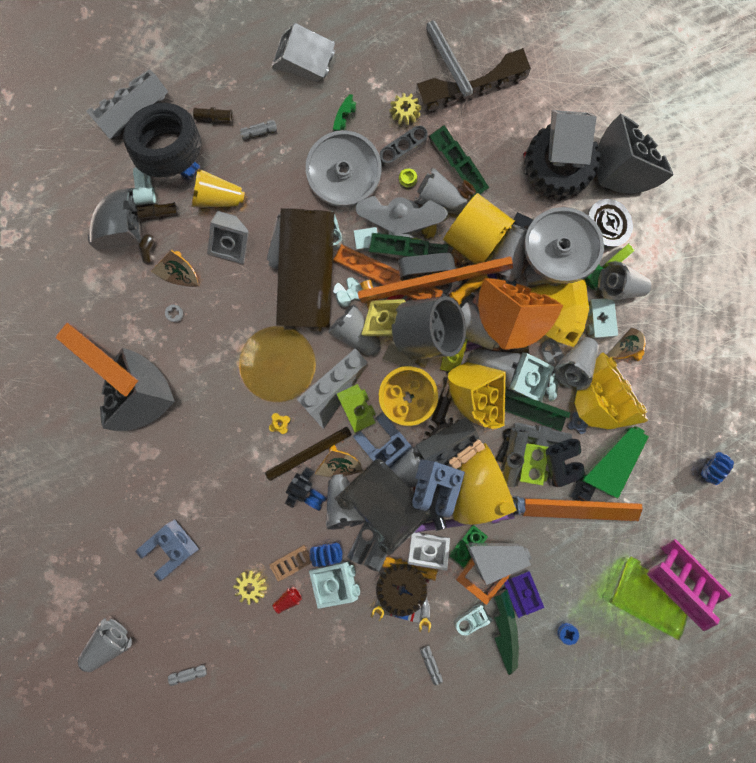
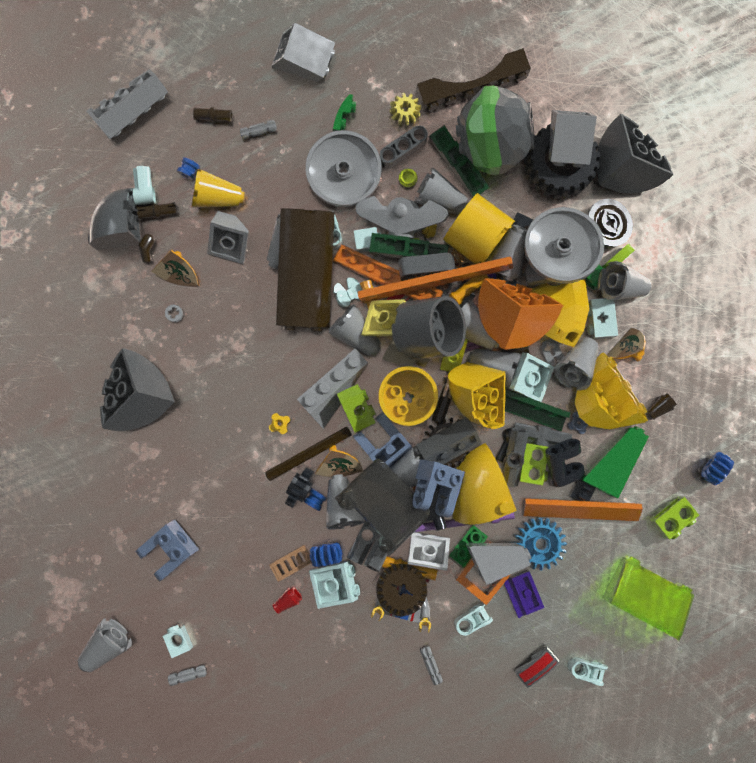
orange tile [55,323,138,397] -> none
black tyre [123,103,201,178] -> none
light yellow gear [233,570,267,605] -> none
clear yellow dish [239,326,316,402] -> none
light grey axle [426,20,473,97] -> none
light nougat axle [449,439,485,469] -> none
reddish brown bush [457,180,476,199] -> none
dark green slope [494,589,519,675] -> none
sand blue plate [513,496,525,515] -> none
light aqua piece [546,373,558,402] -> none
blue wheel [557,623,579,645] -> none
dark pink fence [647,539,731,631] -> none
none -> light aqua brick [163,624,193,658]
none -> rock [456,86,535,175]
none -> dark azure gear [514,517,567,571]
none -> slope [516,647,559,688]
none -> light aqua piece [567,657,608,686]
none -> dark brown cone [647,393,677,420]
none -> lime brick [650,496,699,540]

